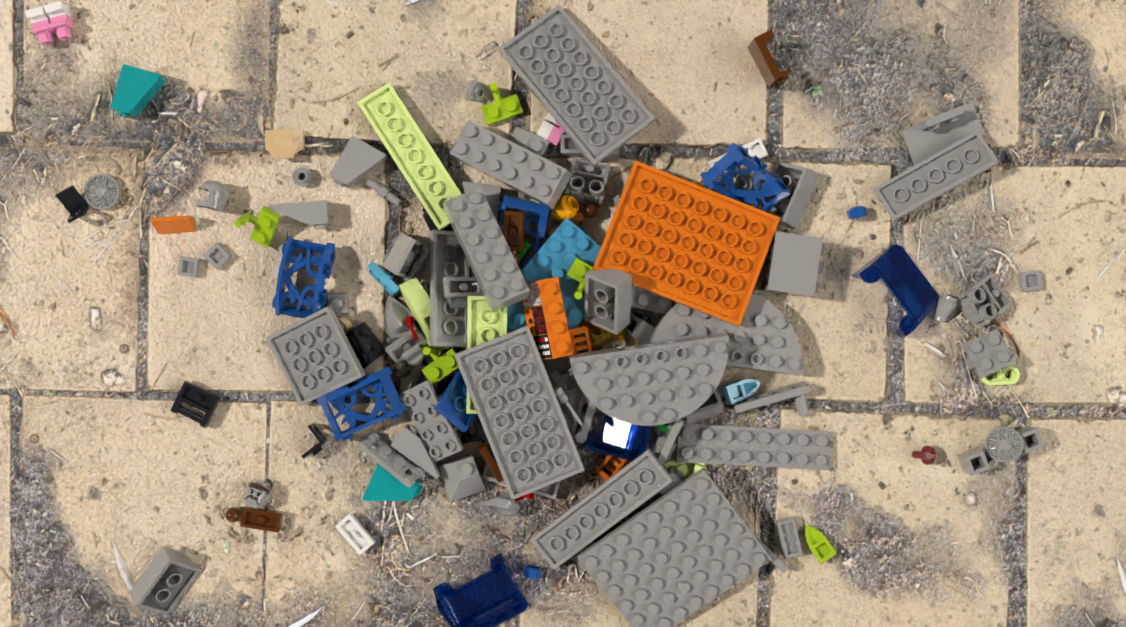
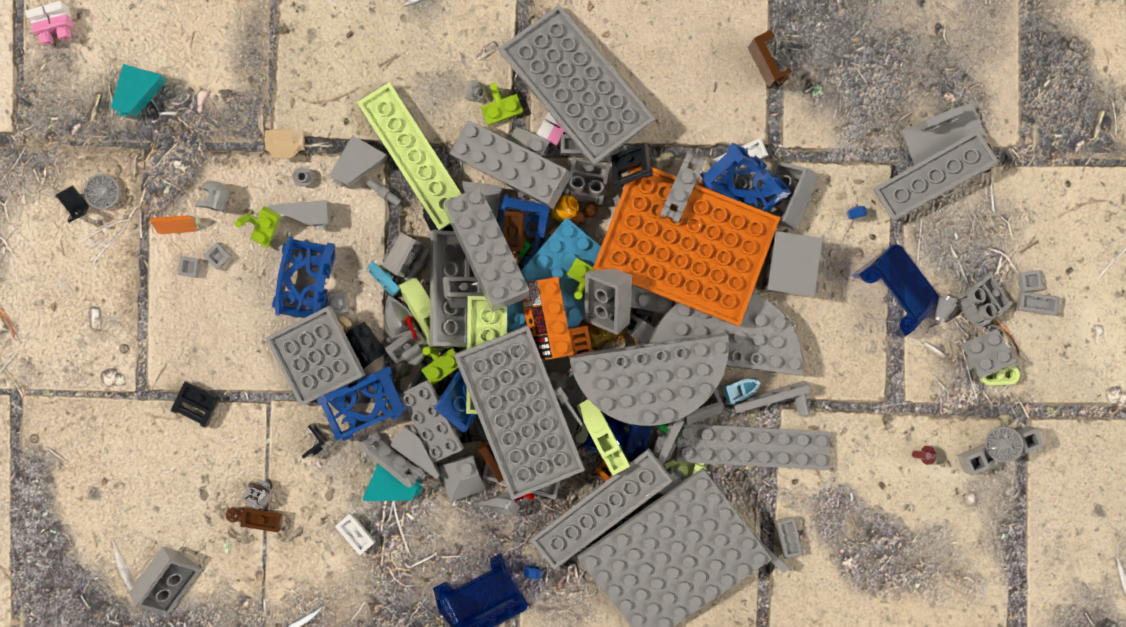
lime plate [805,525,837,565] -> none
none -> yellowish green slope [576,399,630,475]
none -> black plate [611,143,653,189]
none -> light grey plate [660,152,706,223]
none -> light grey plate [1016,291,1059,316]

